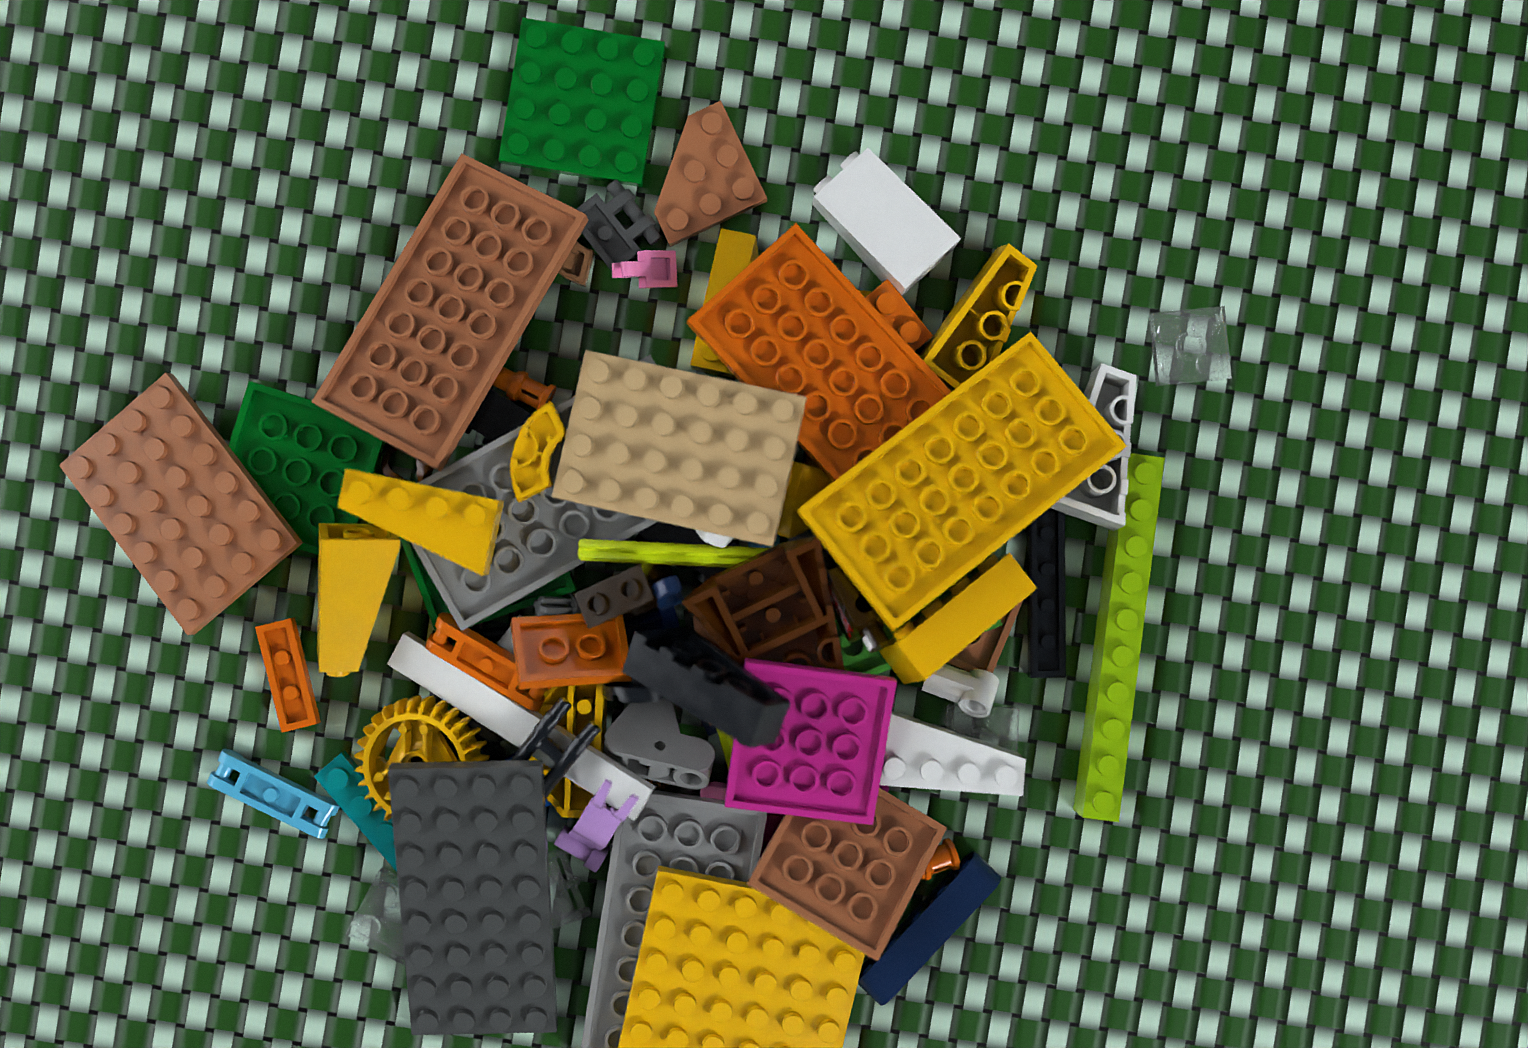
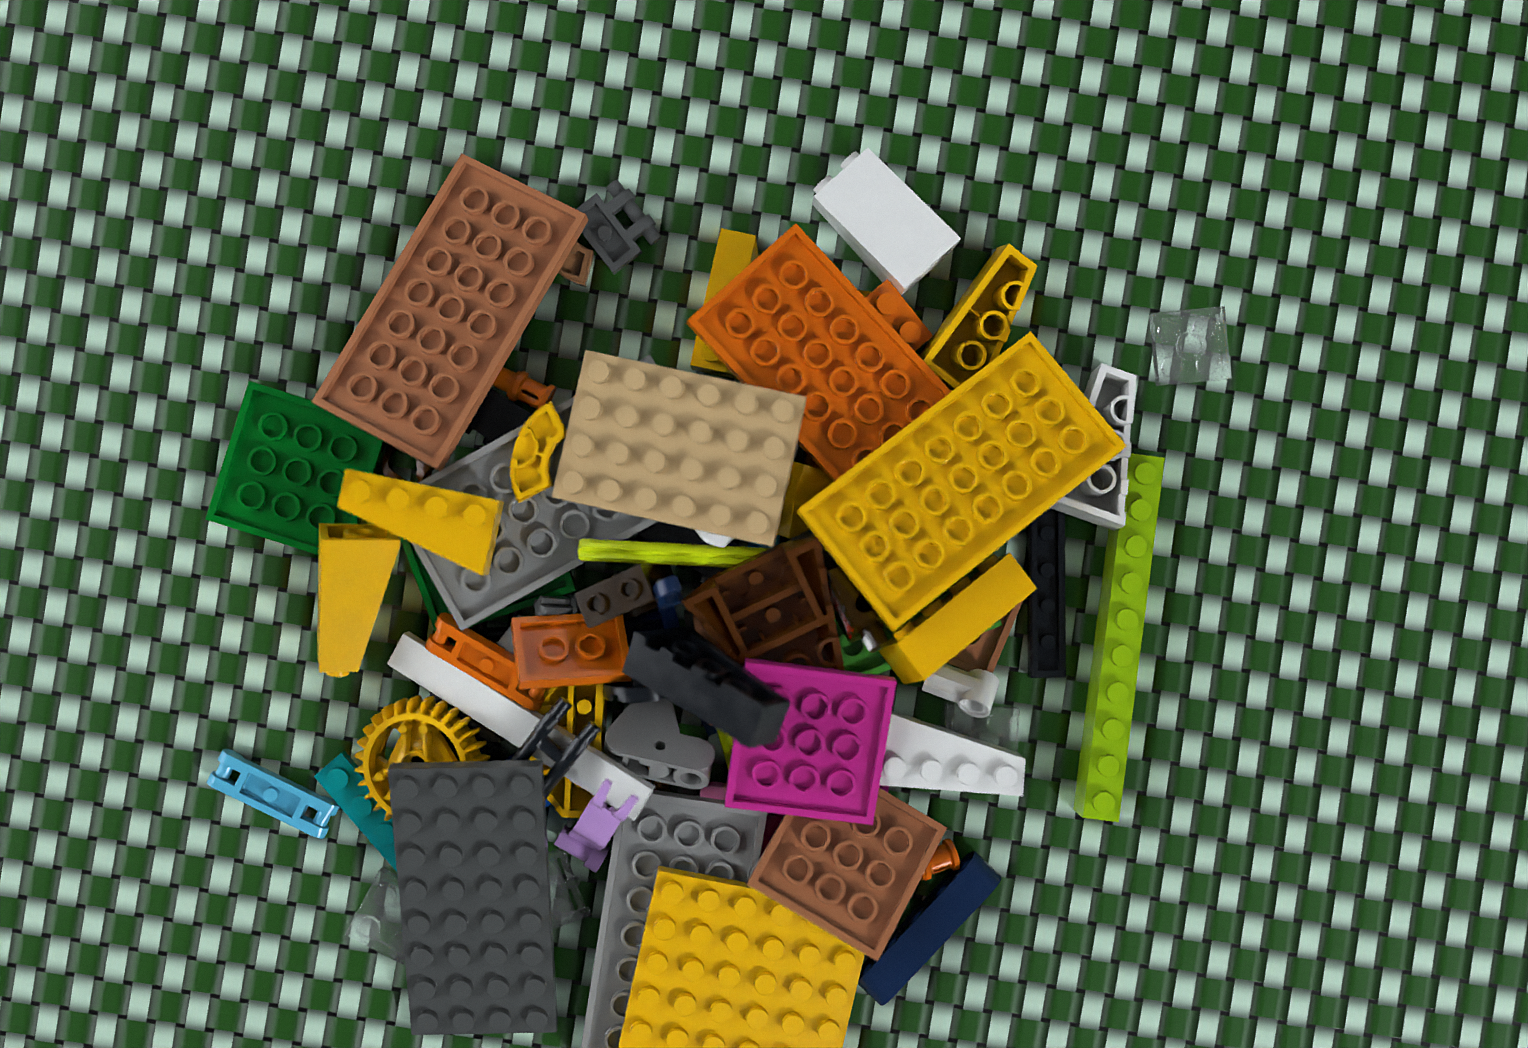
nougat plate [59,373,303,635] -> none
orange plate [255,617,321,733] -> none
green plate [498,17,666,187] -> none
bright pink plate [612,250,678,288] -> none
nougat plate [654,100,767,247] -> none

